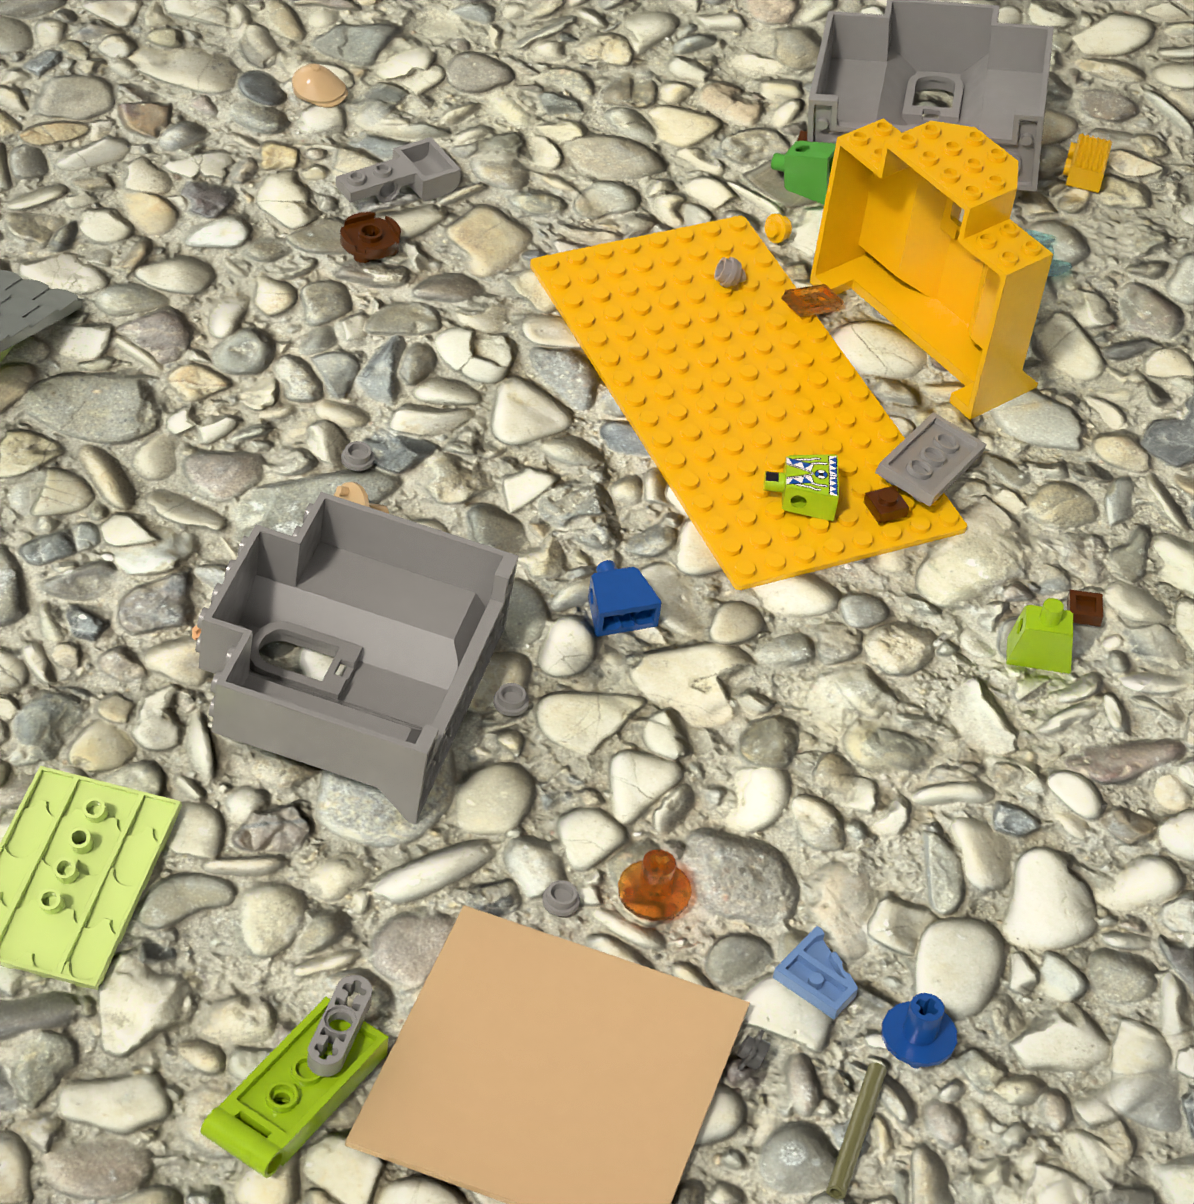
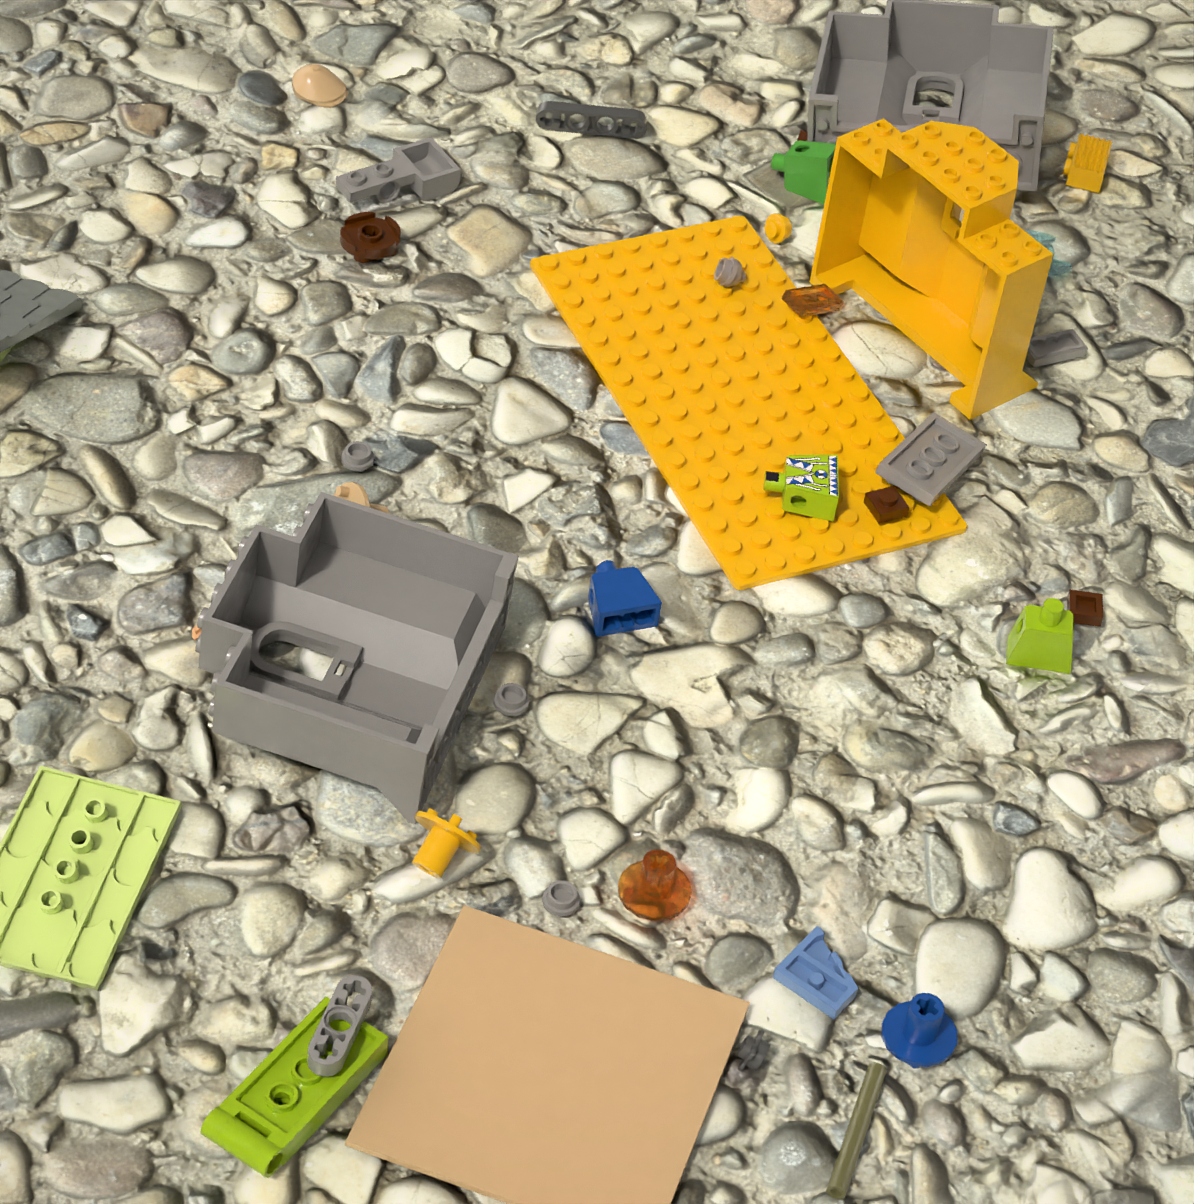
none -> yellow piece [412,808,482,879]
none -> dark grey beam [536,101,647,139]
none -> light grey plate [1026,329,1088,368]

